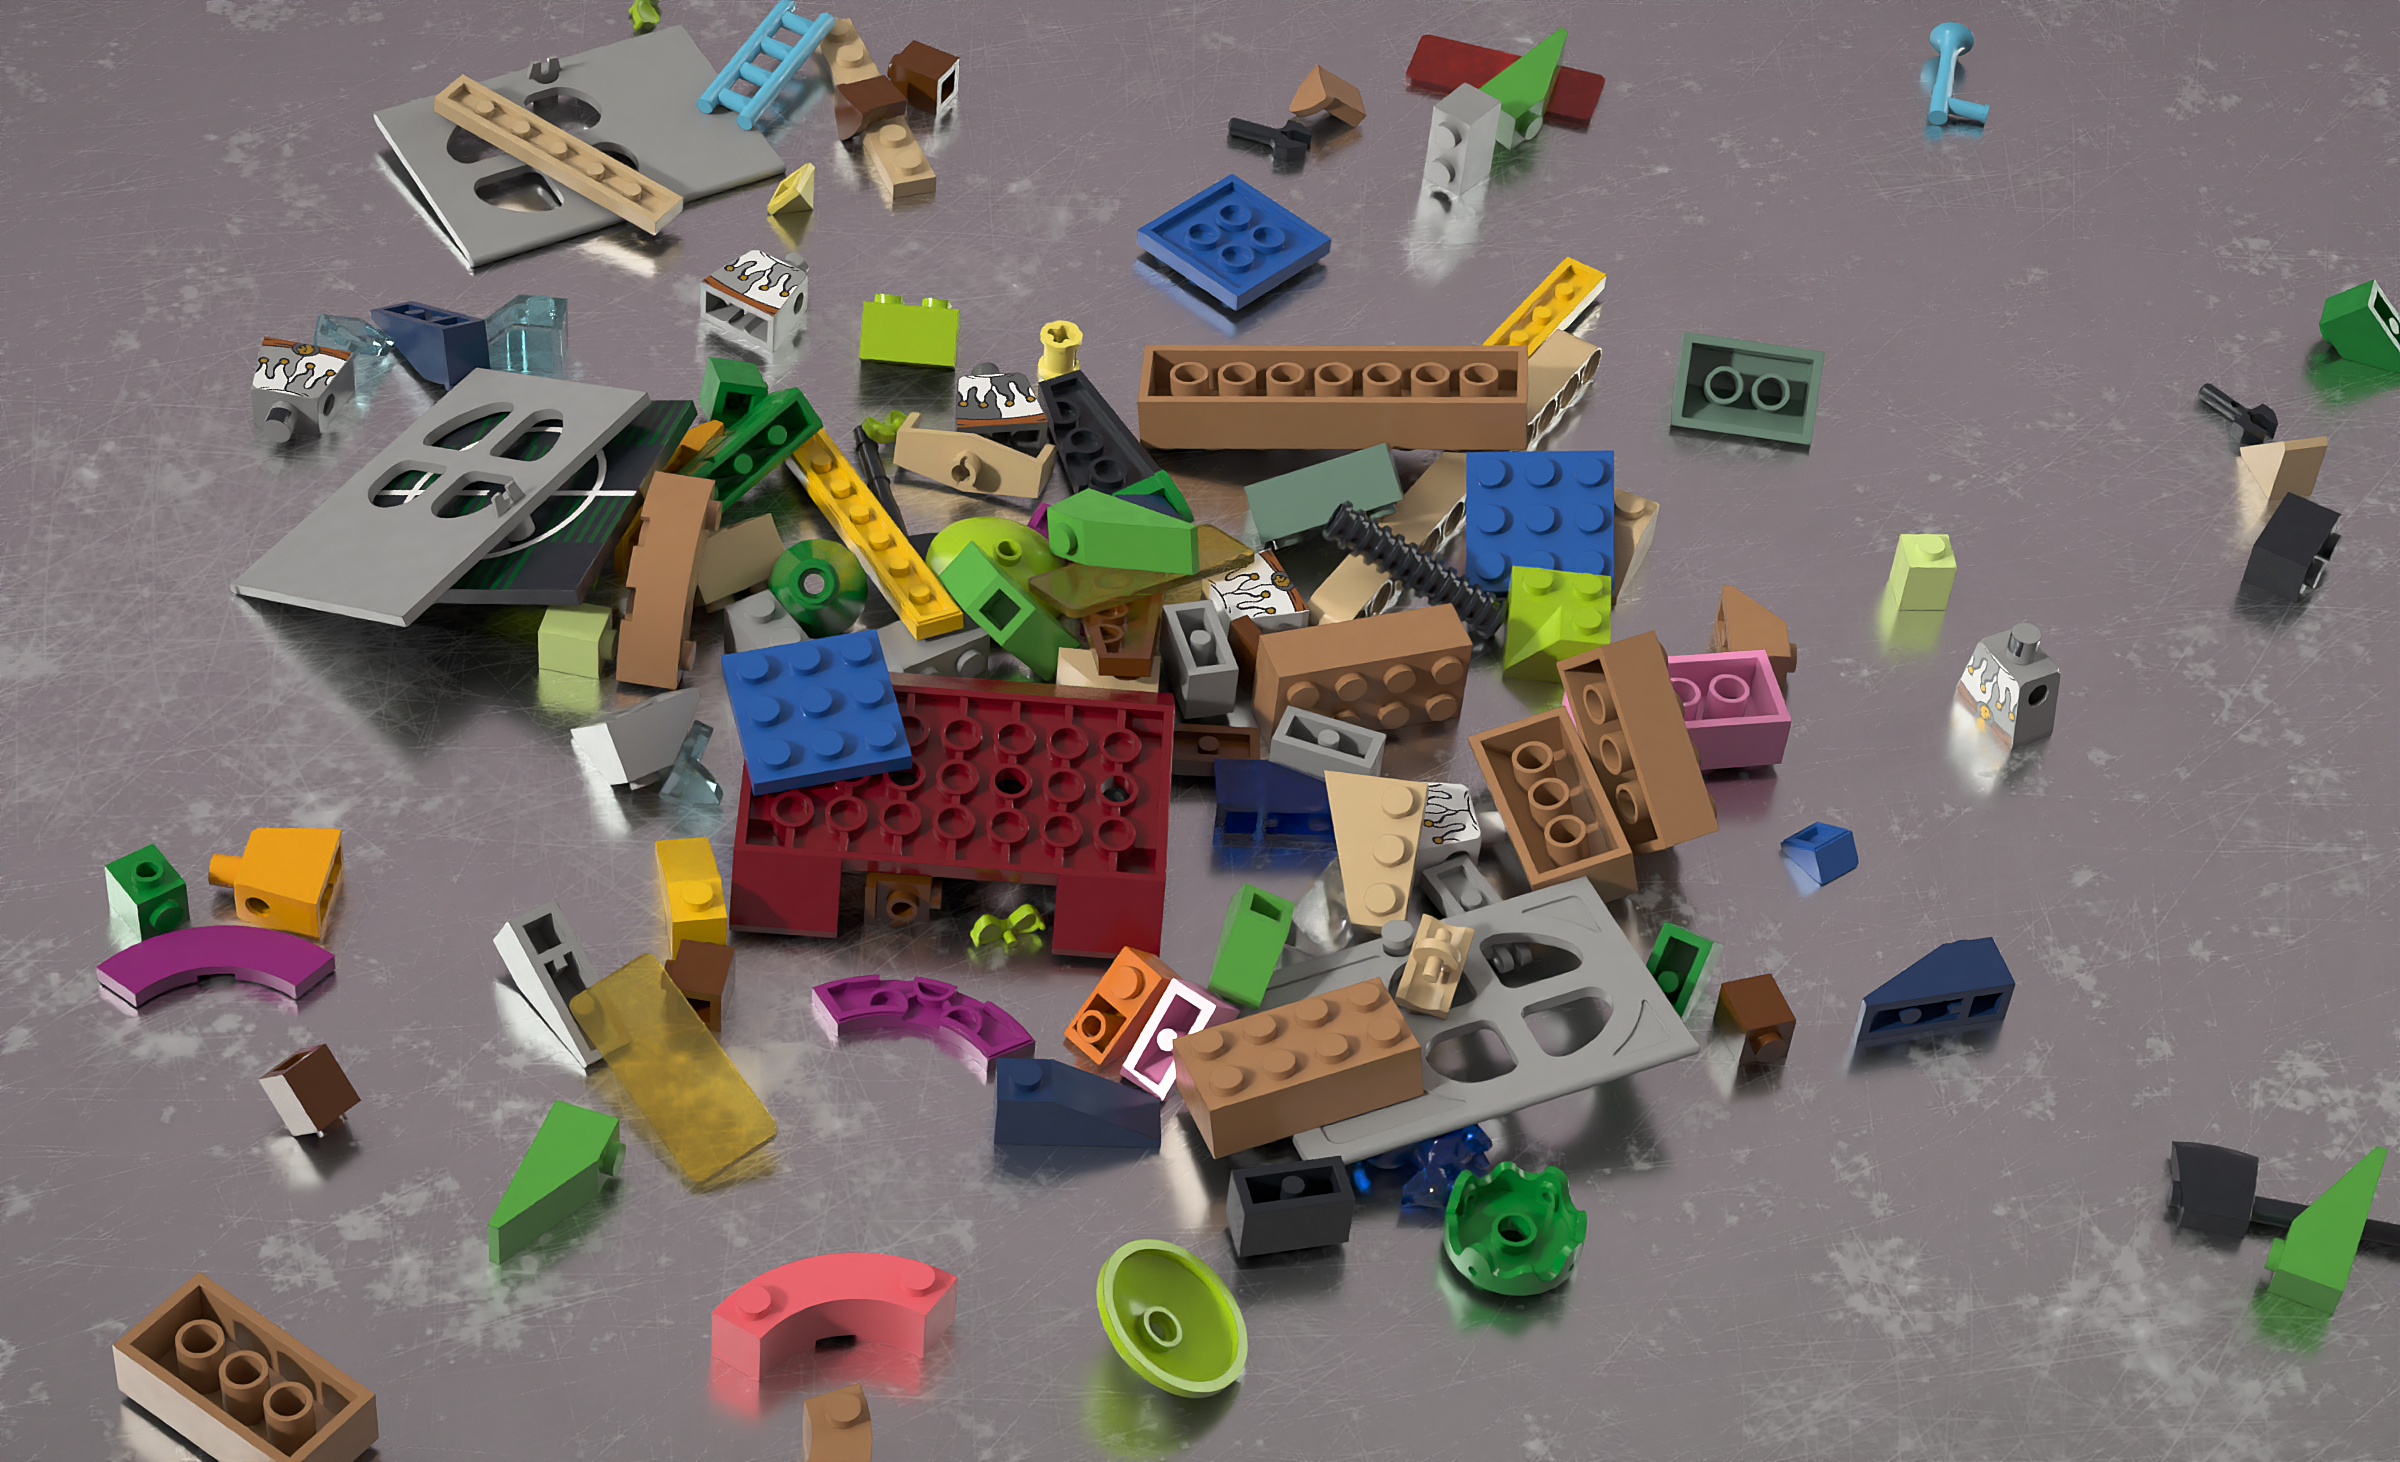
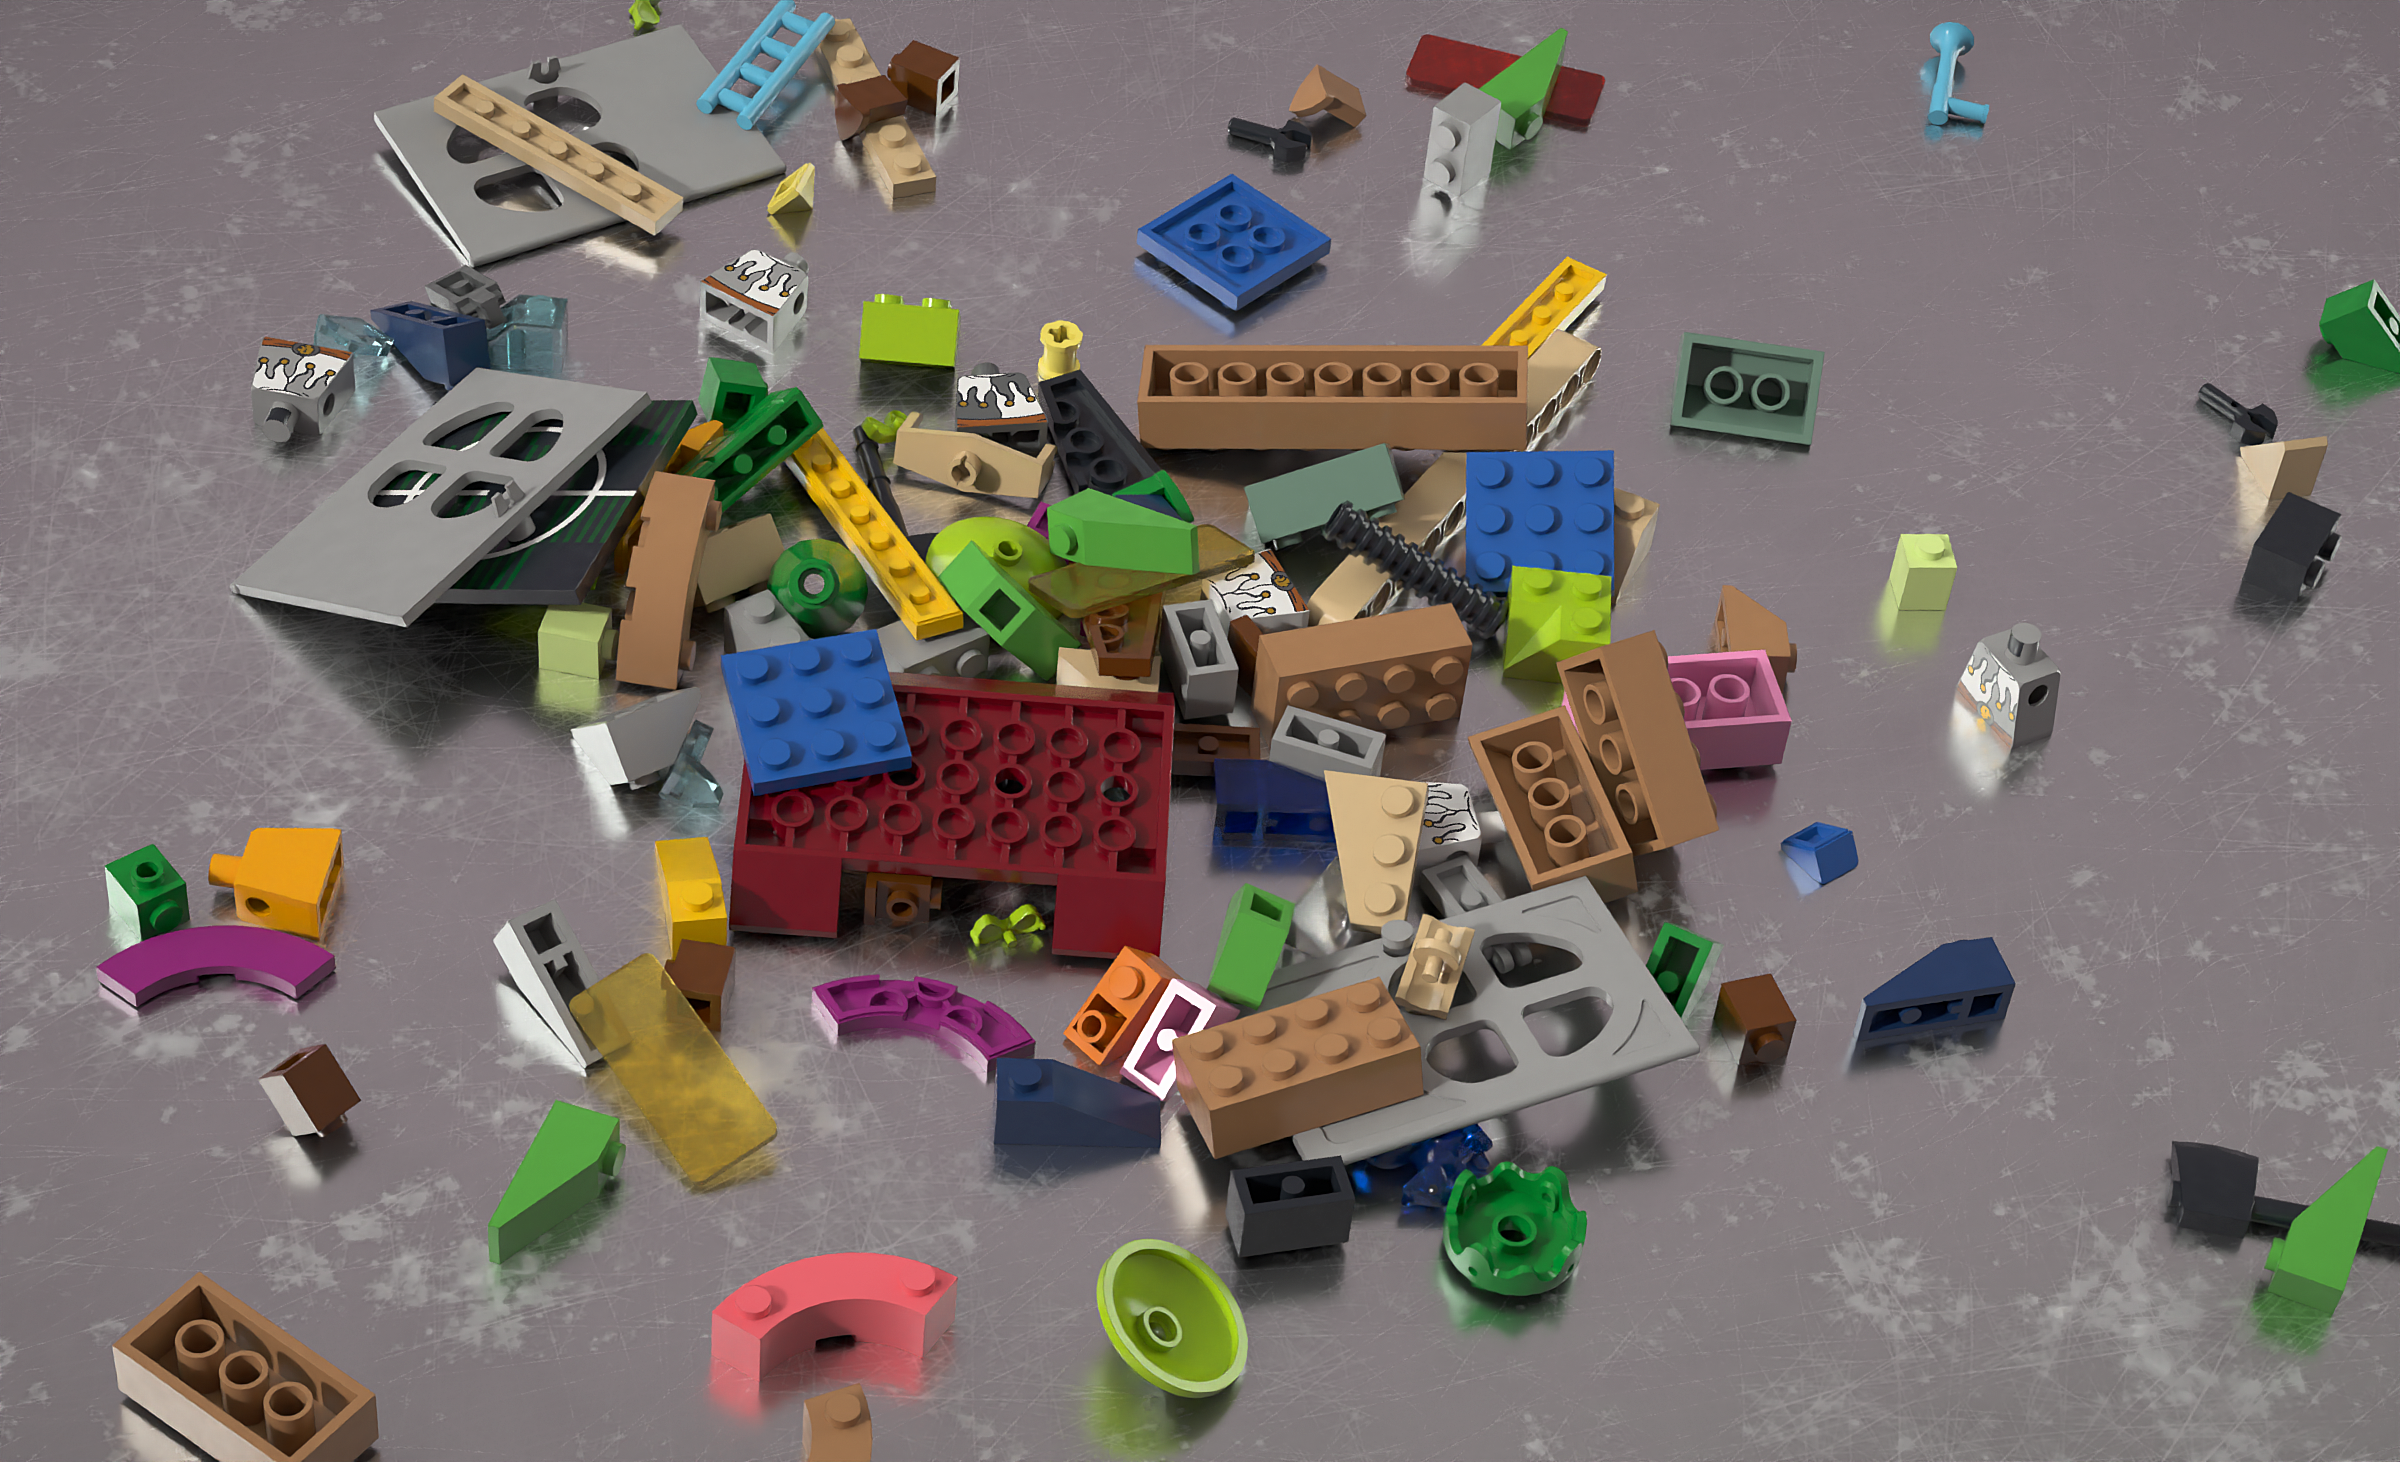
none -> dark grey hinge [425,265,508,329]

